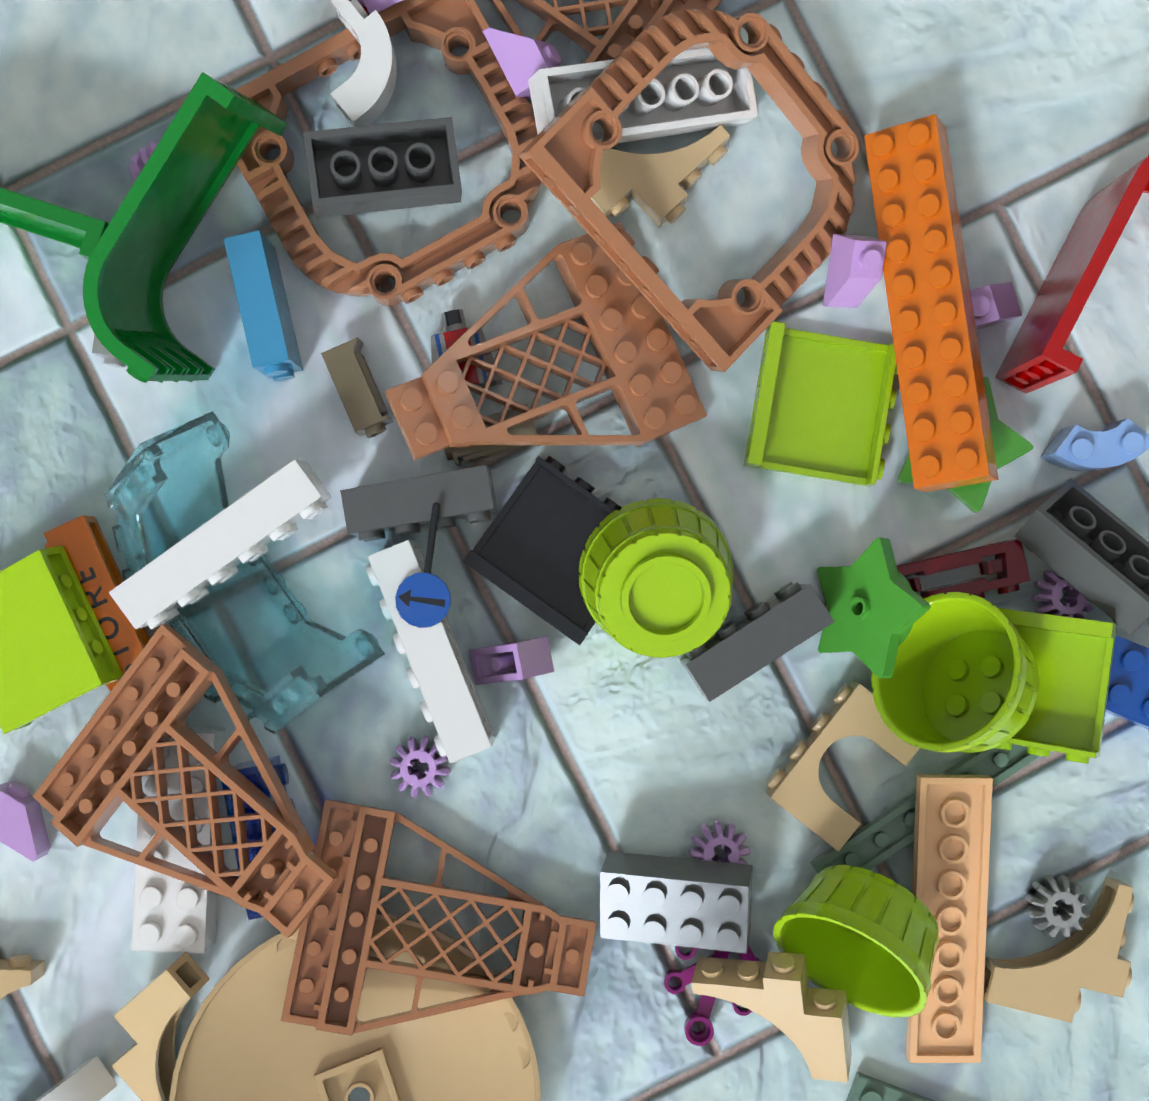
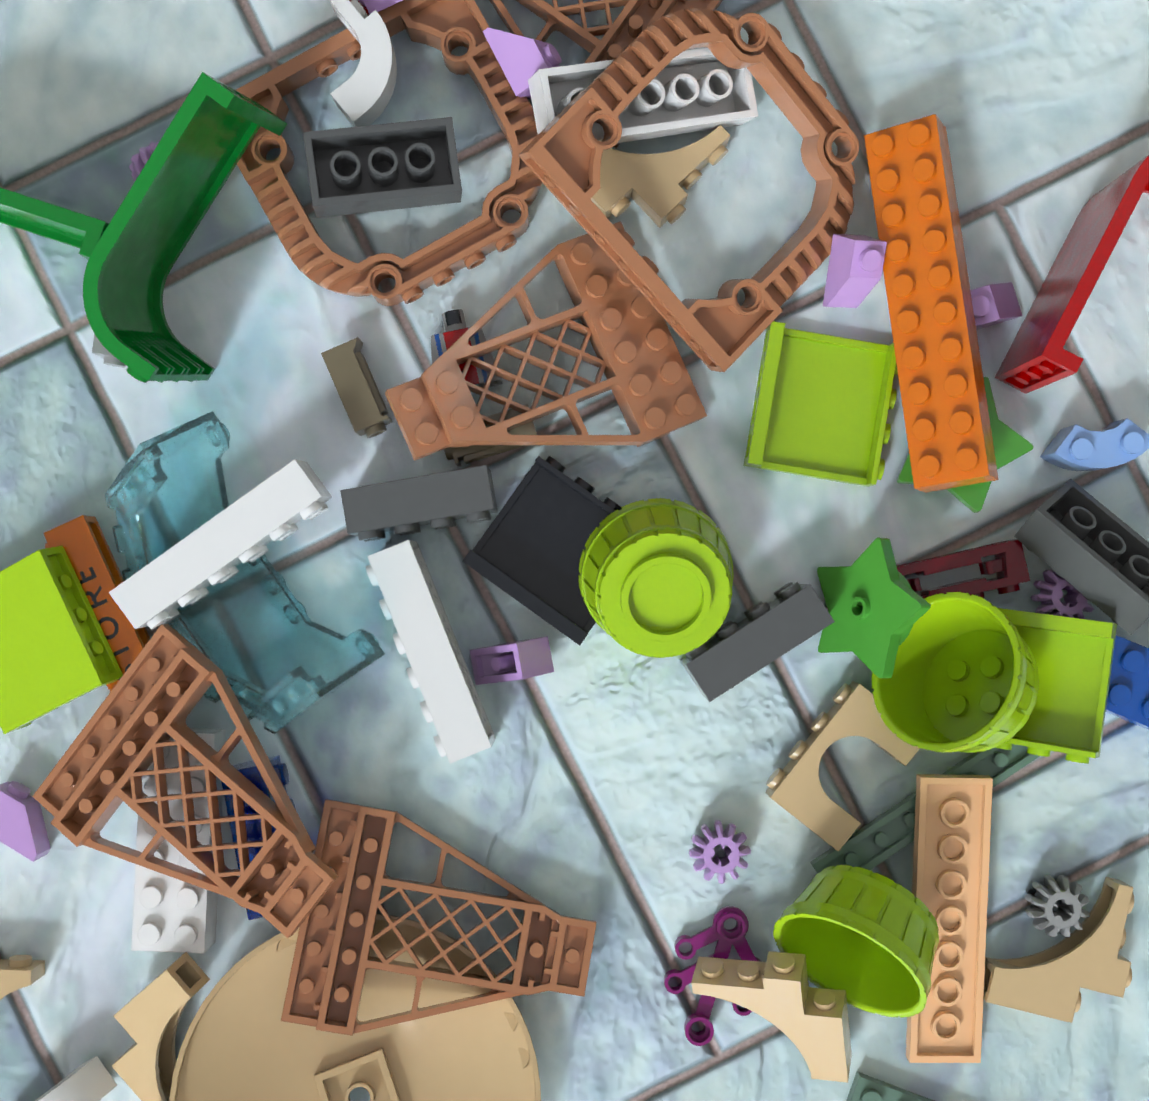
dark azure brick [223,230,303,382] -> none
lavender gear [389,736,451,797] -> none
blue piece [395,502,451,628] -> none
brick [600,851,753,953] -> none

